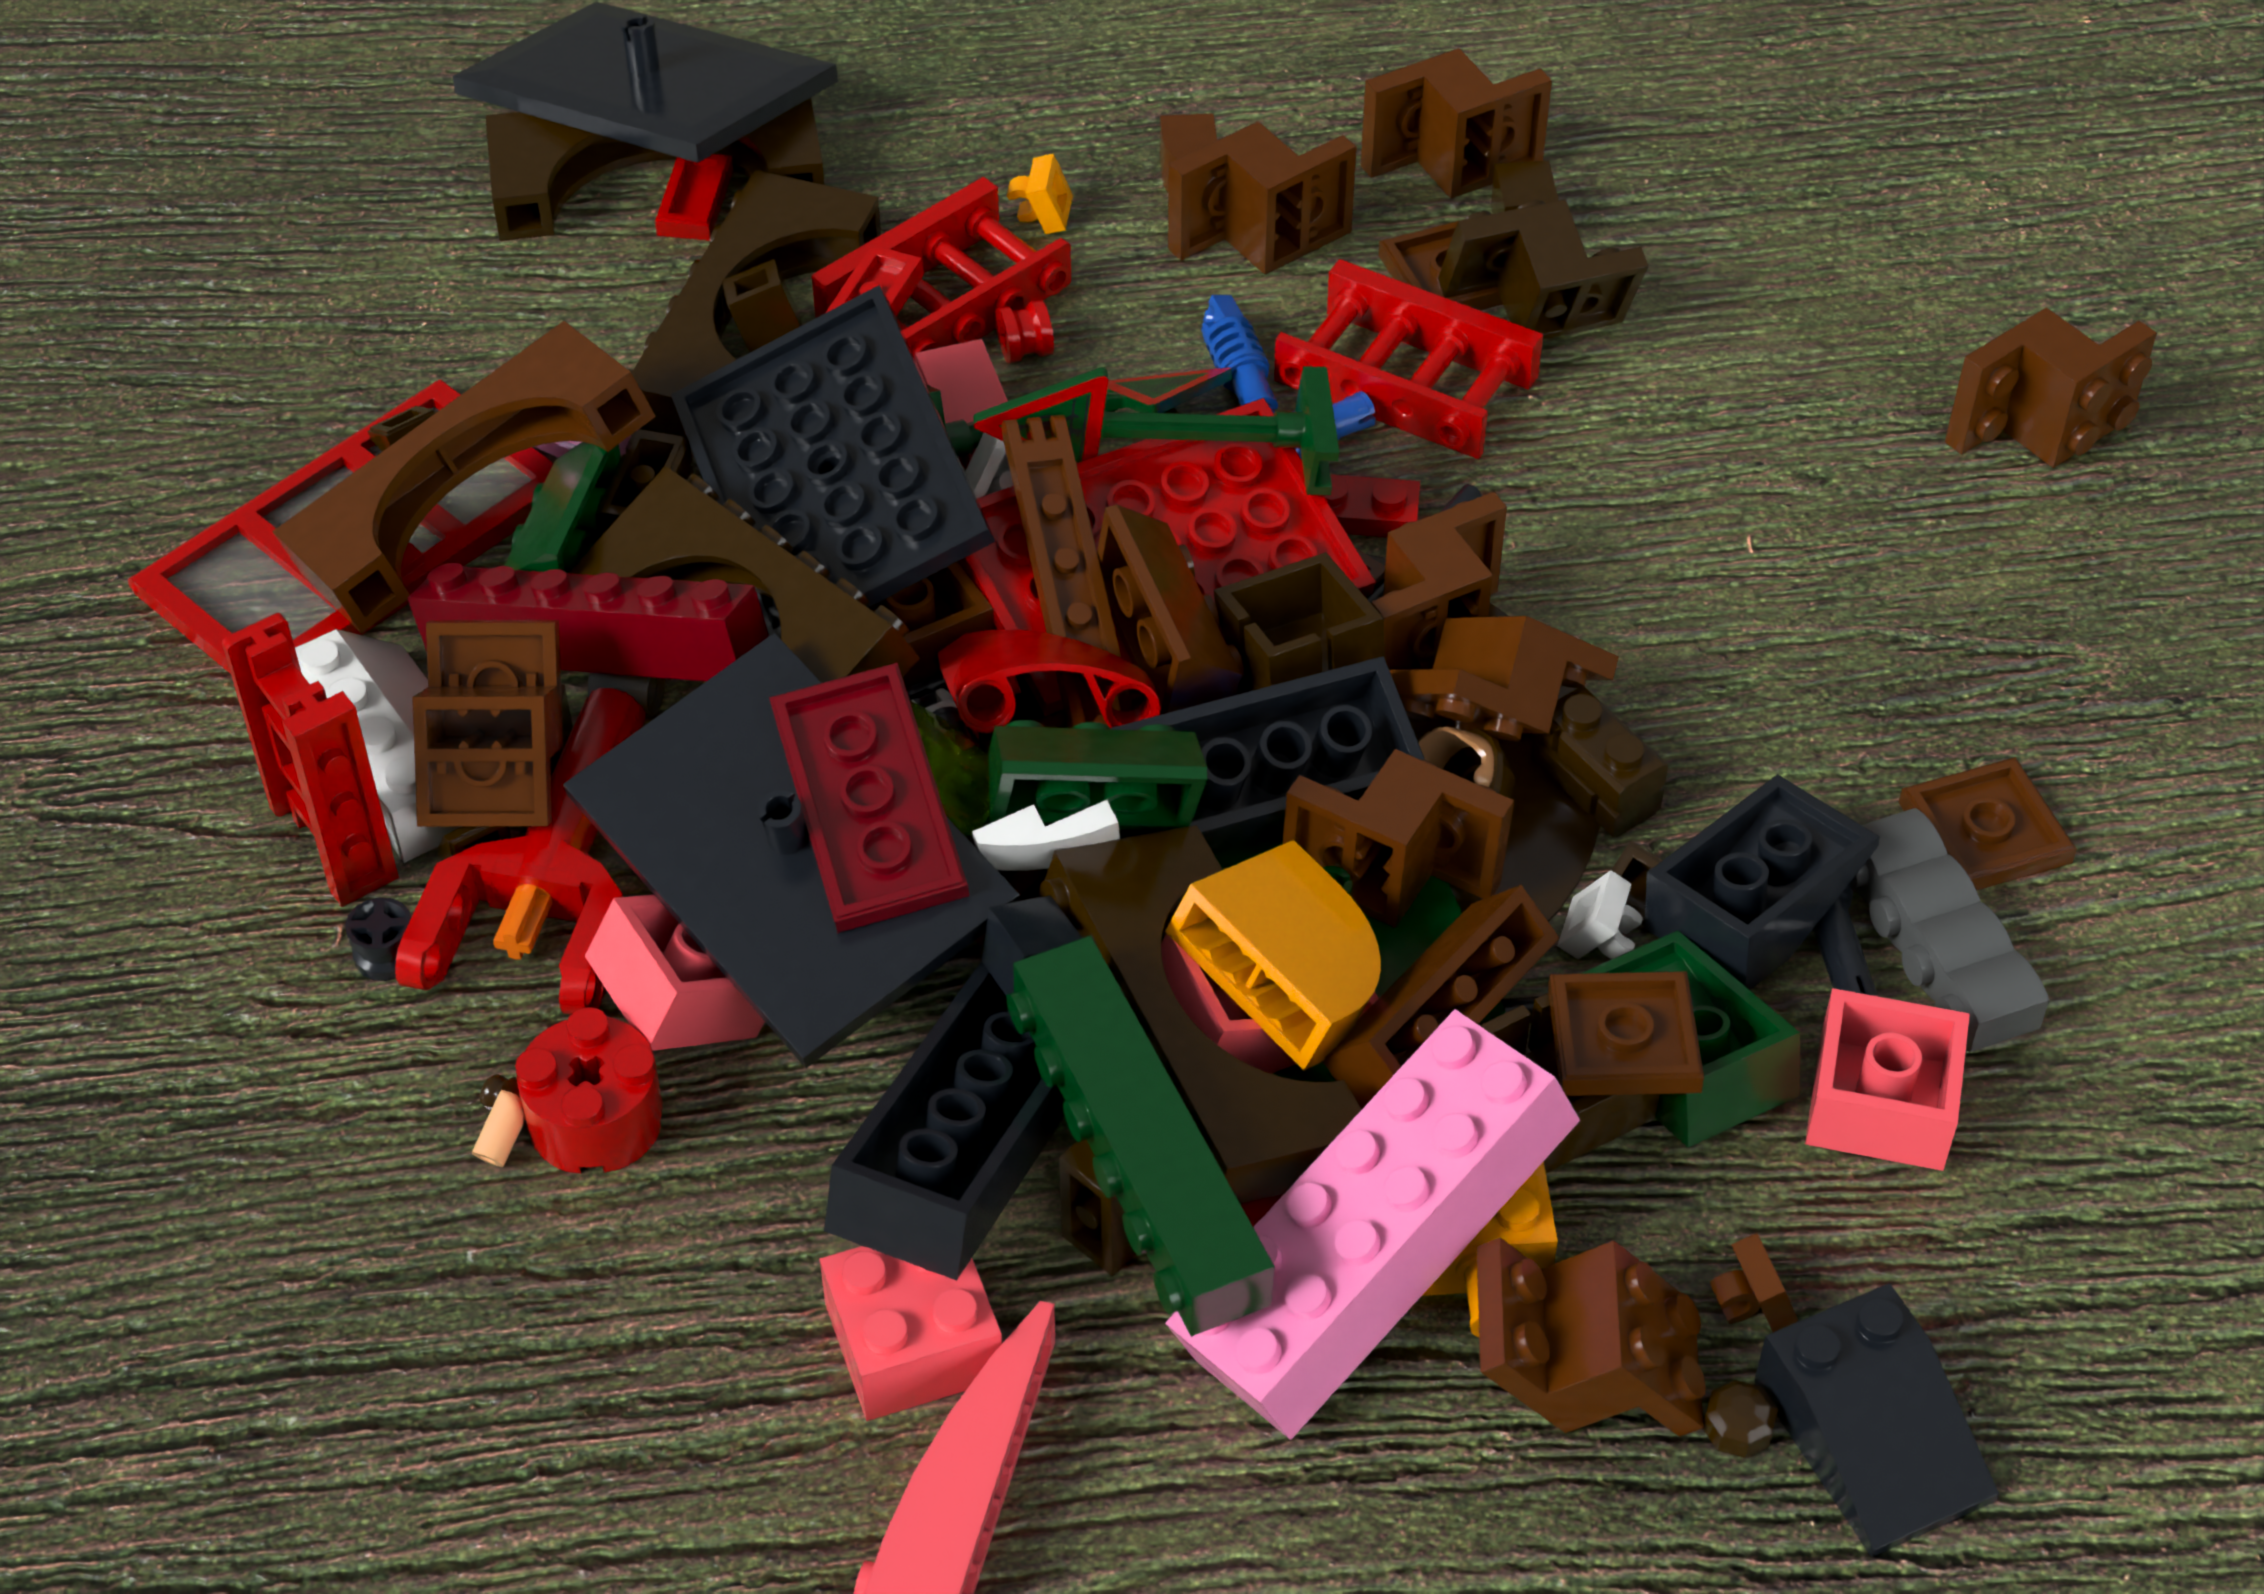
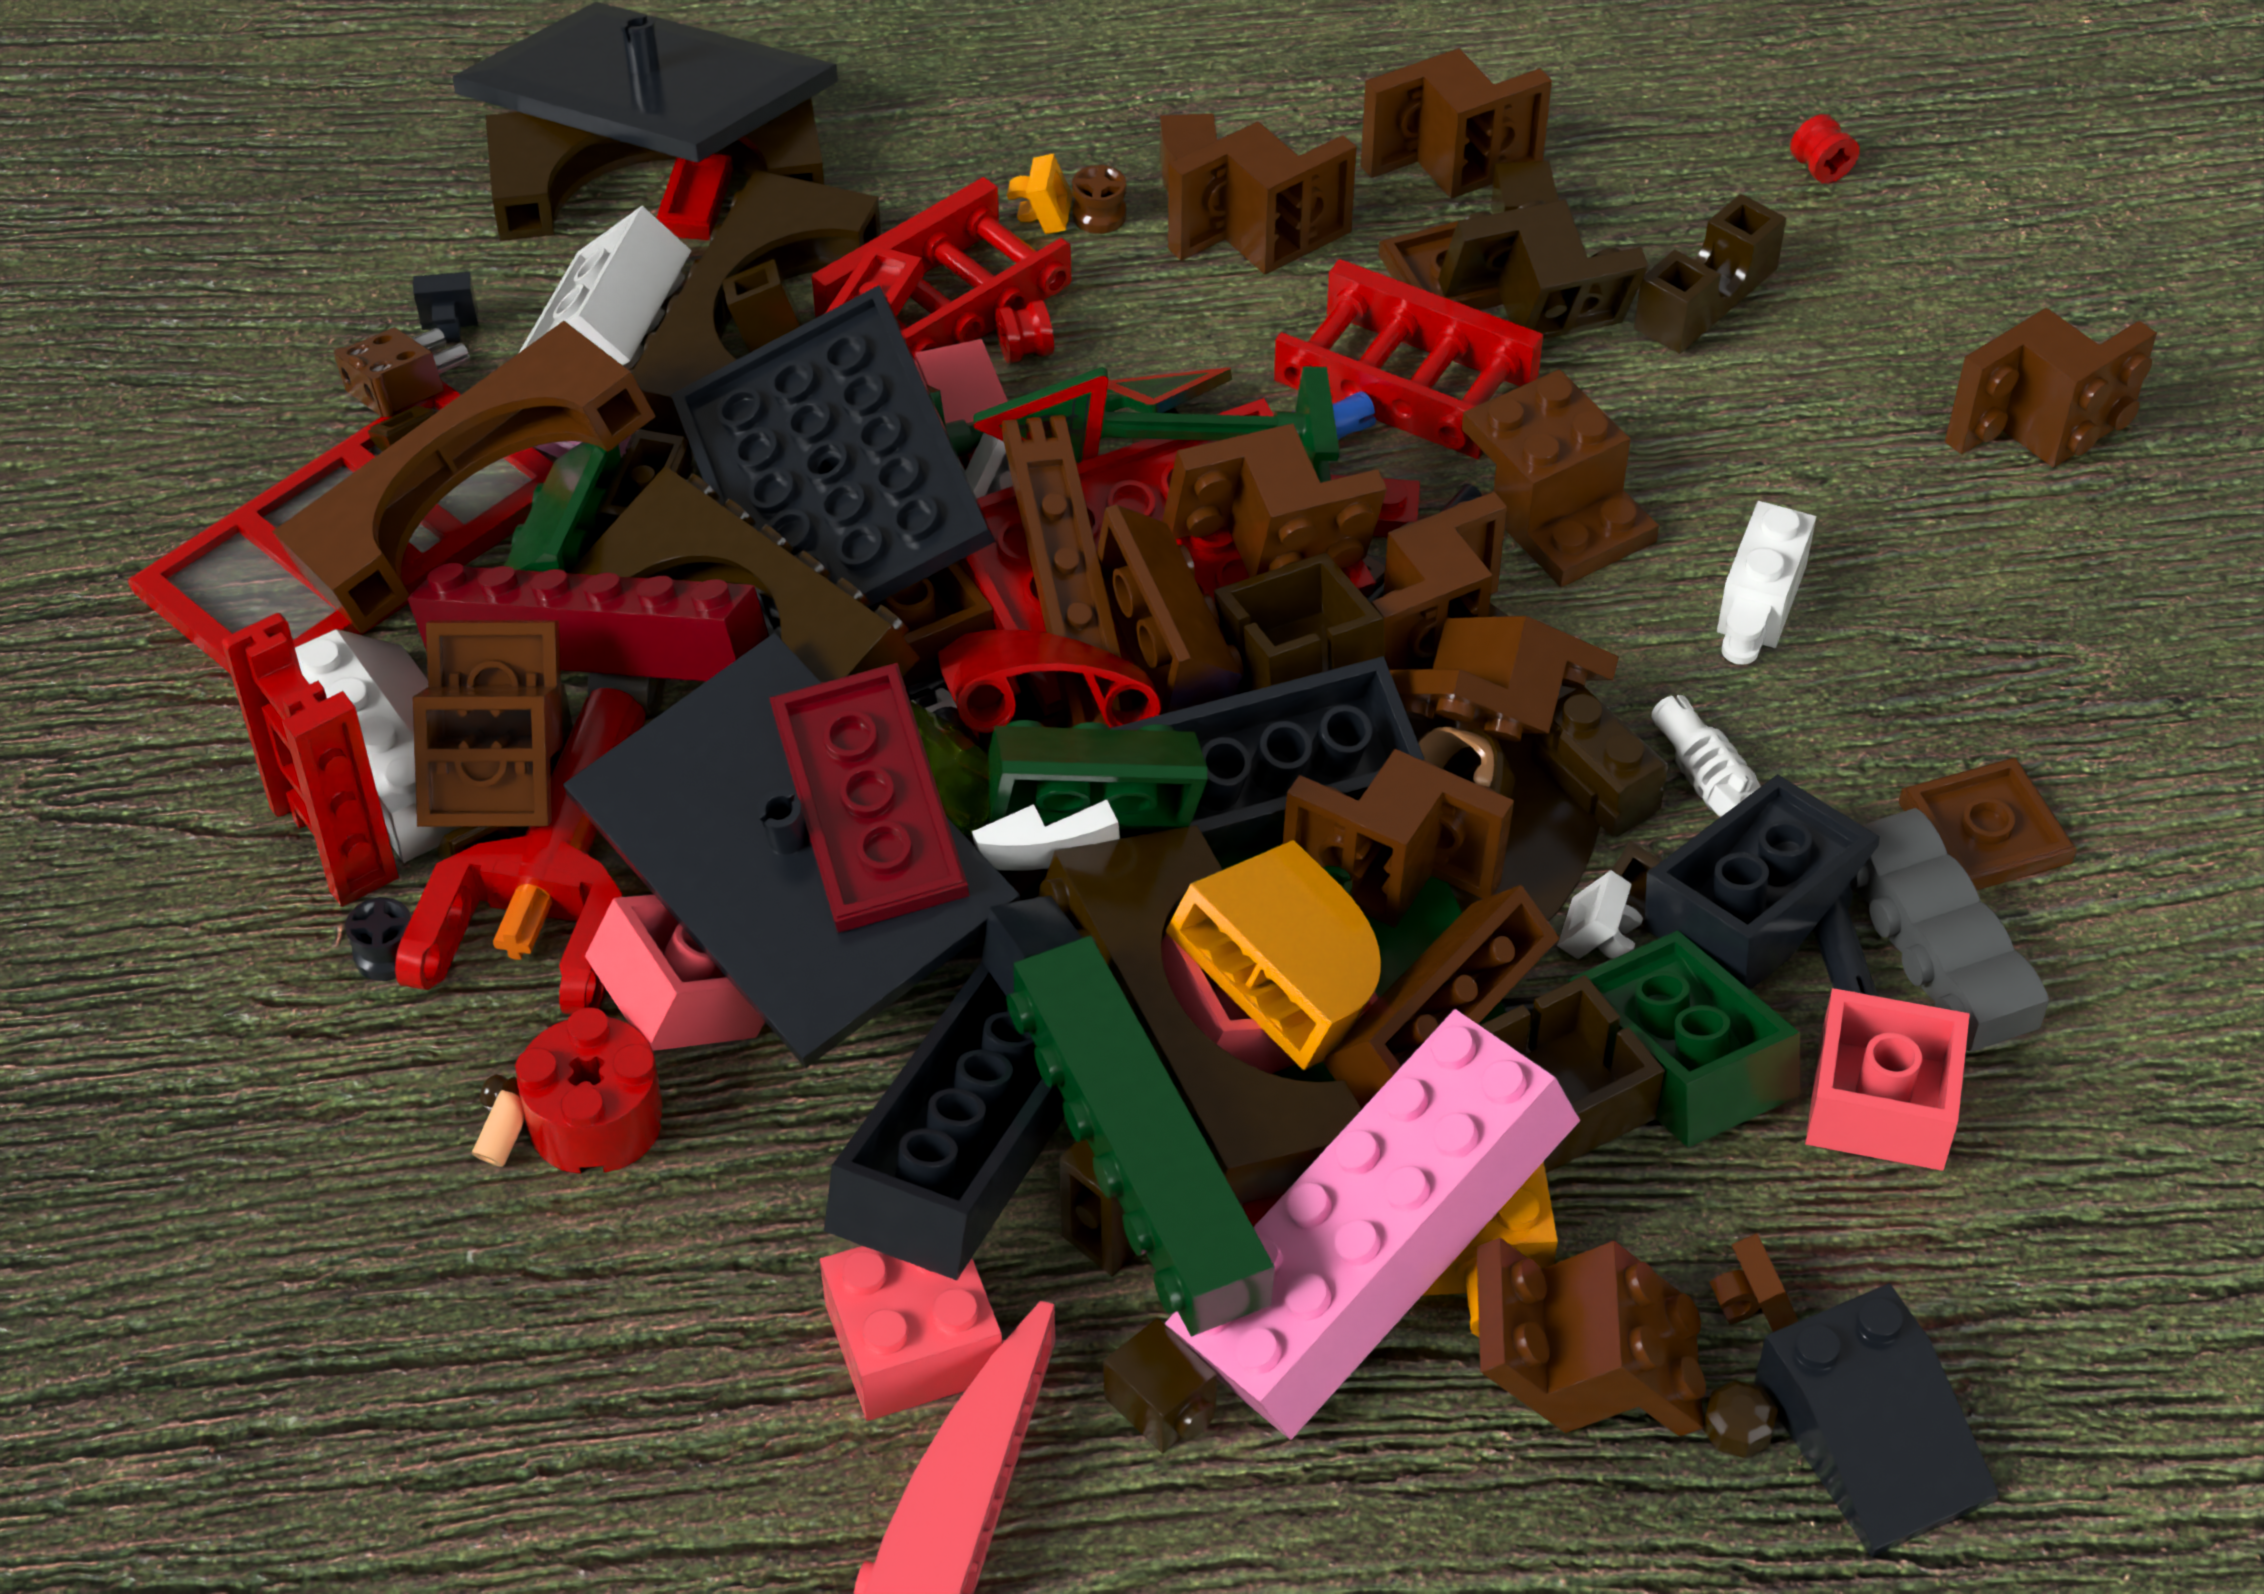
blue hinge [1201,295,1278,414] -> none
reddish brown tile [1548,972,1704,1096] -> none
none -> reddish brown piece [333,327,470,417]
none -> black tile [413,272,478,343]
none -> white slope [519,206,692,370]
none -> reddish brown wheel [1072,165,1126,234]
none -> dark brown brick [1103,1318,1217,1454]
none -> reddish brown bracket [1162,423,1387,577]
none -> reddish brown bracket [1462,369,1659,588]
none -> dark brown arch [1634,193,1787,354]
none -> white hinge [1651,695,1761,817]
none -> white brick [1717,501,1817,665]
none -> red wheel [1790,114,1860,183]

